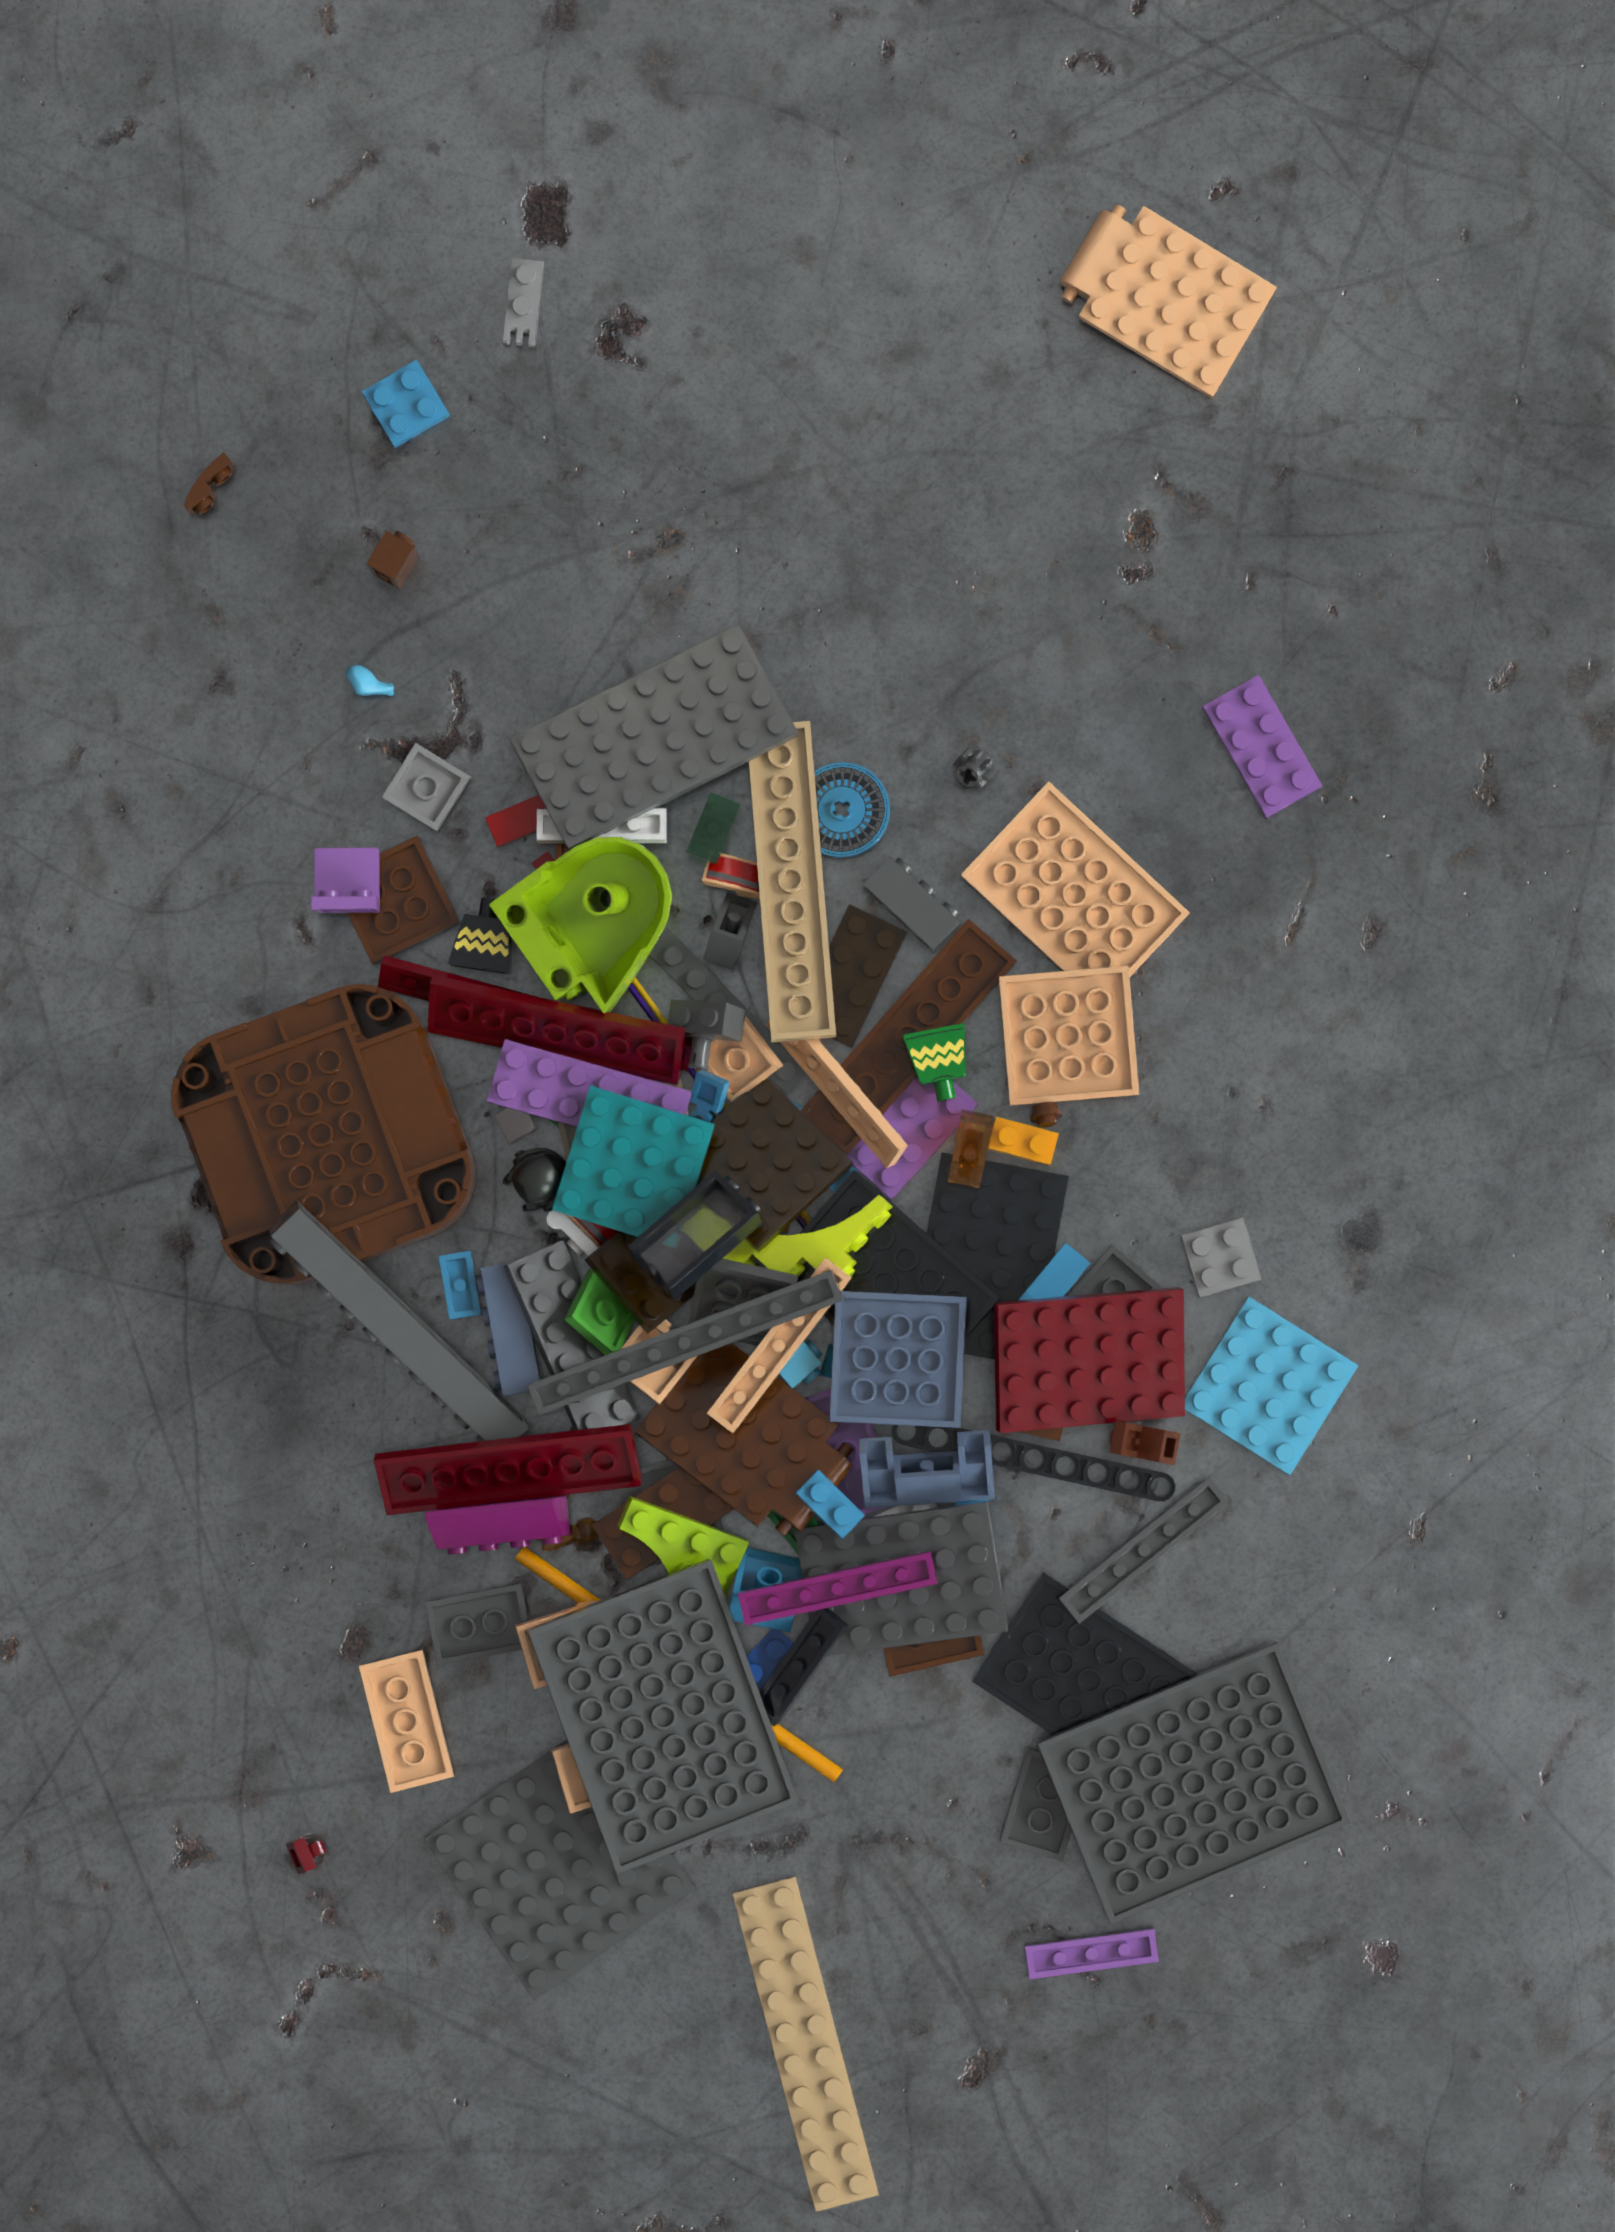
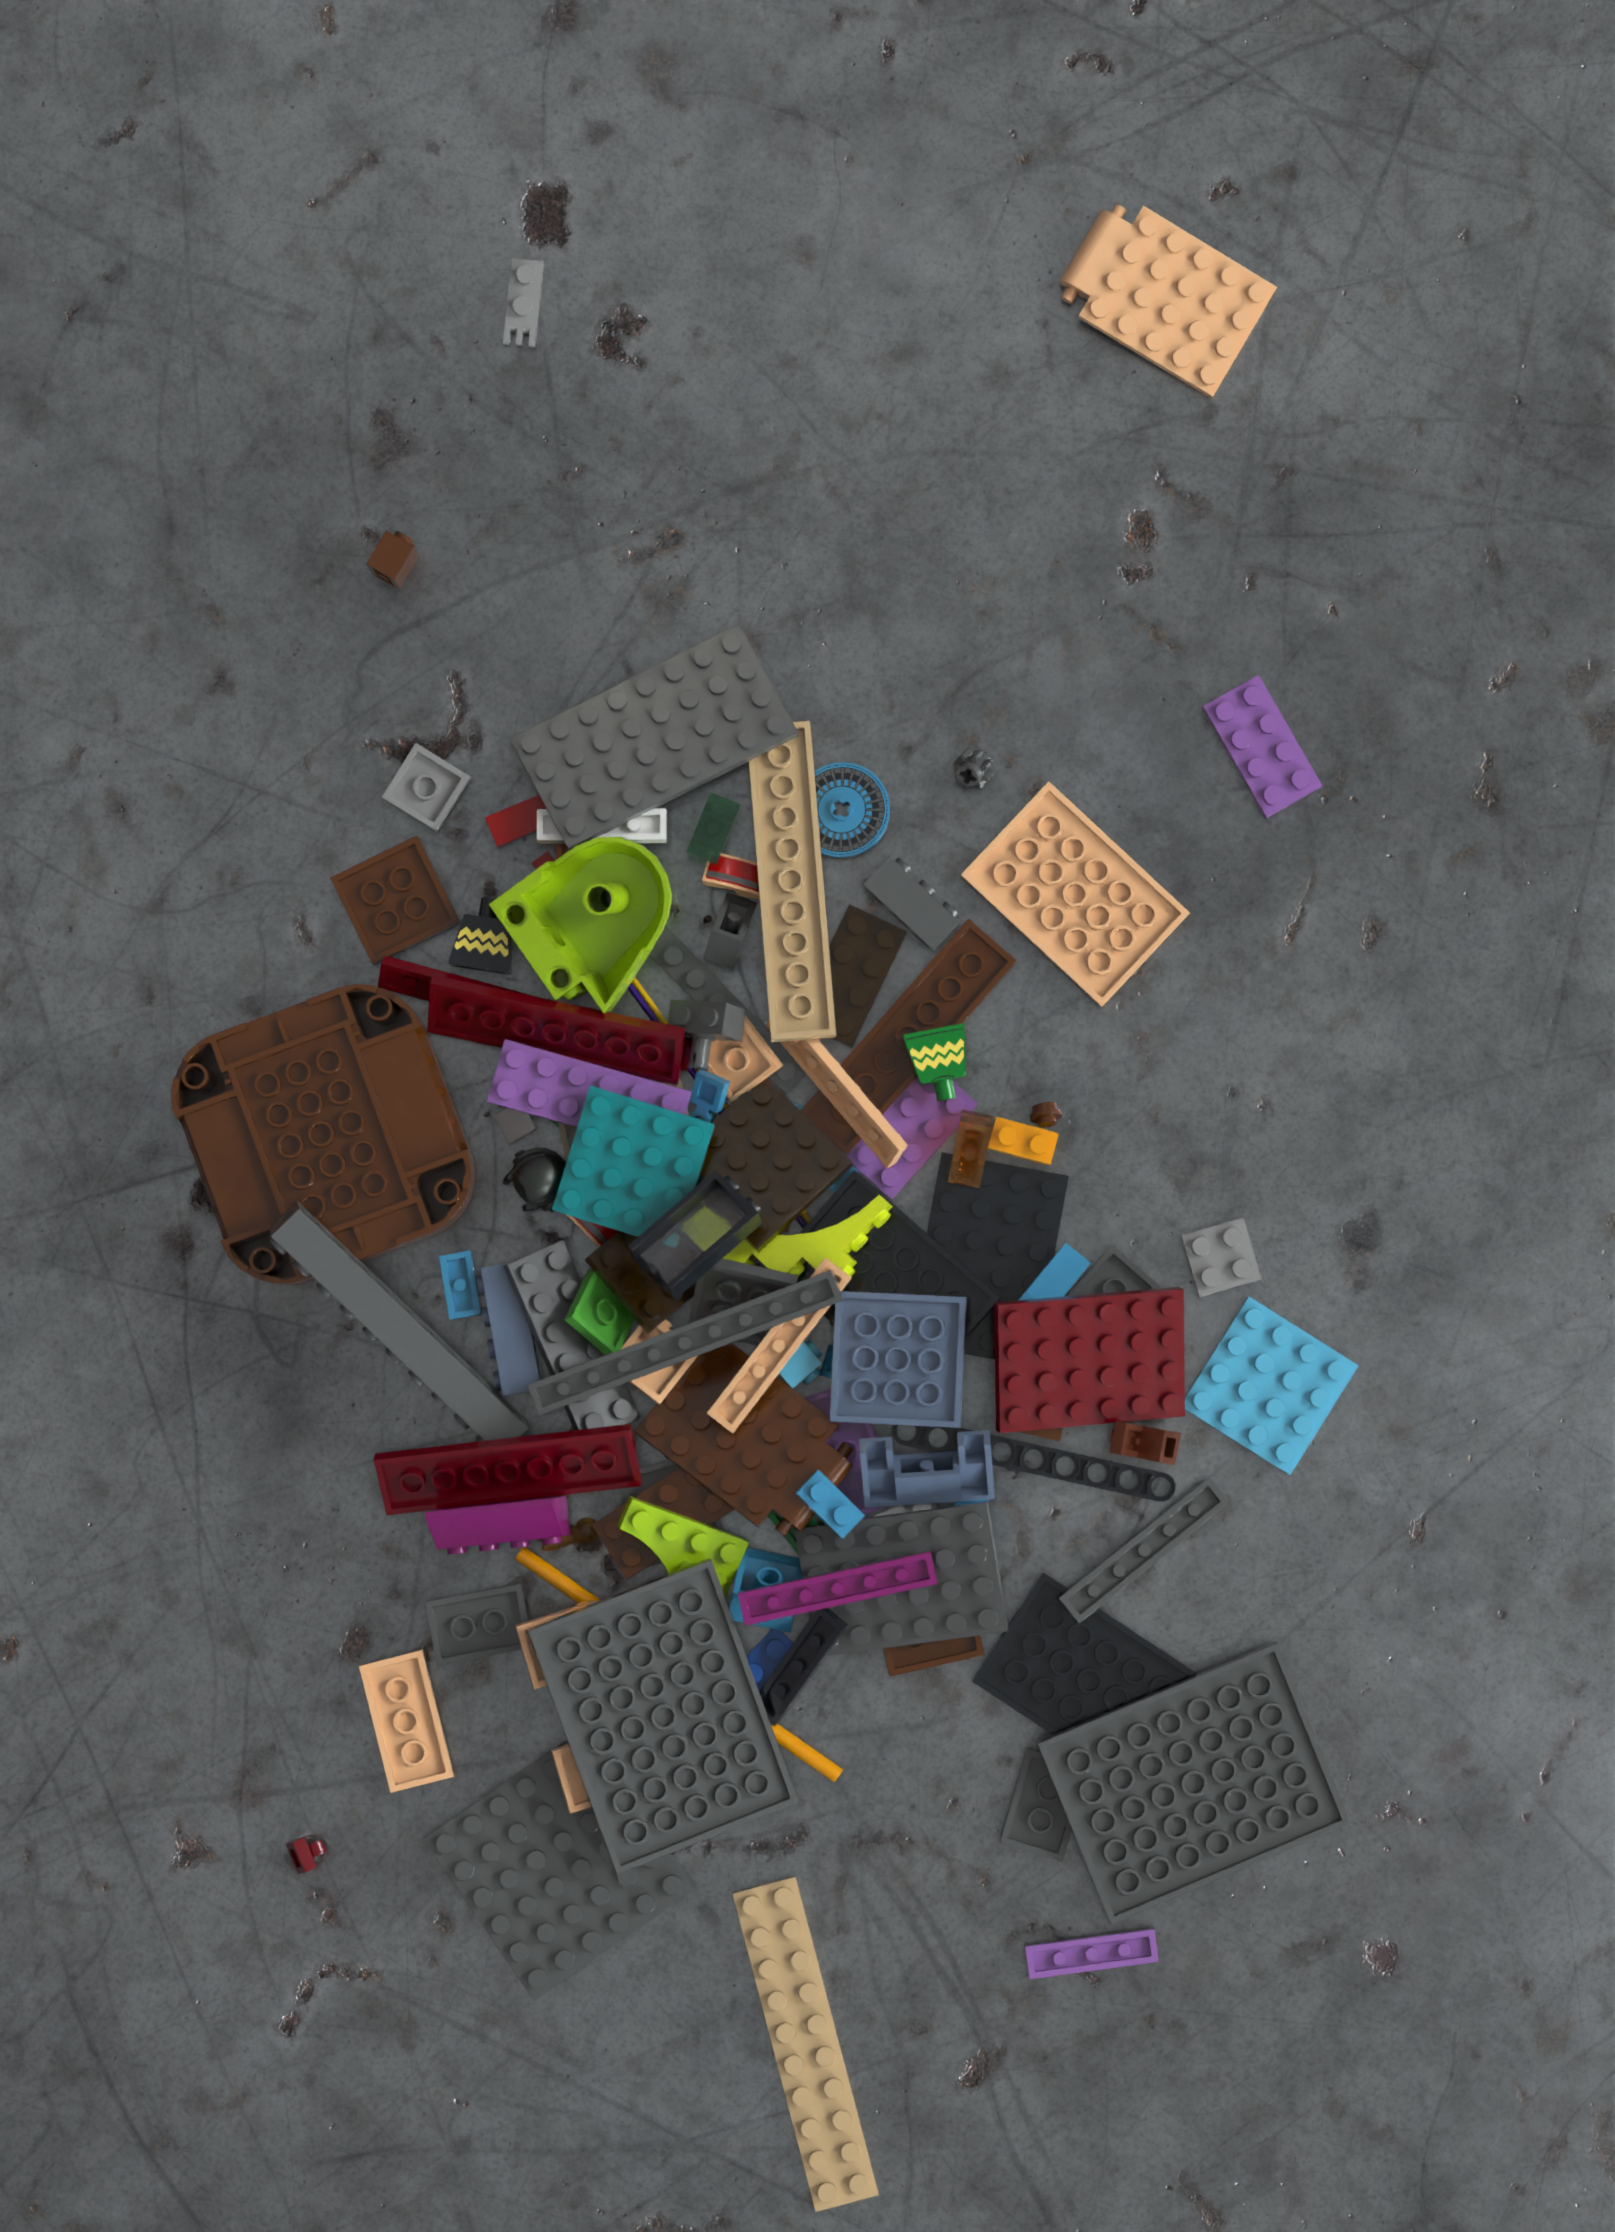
reddish brown slope [184,452,235,516] -> none
medium lavender bracket [311,848,380,913] -> none
medium azure animal [345,665,394,696] -> none
dark azure plate [362,359,450,448] -> none
white plate [546,1210,599,1256] -> none
light nougat plate [999,965,1140,1105] -> none

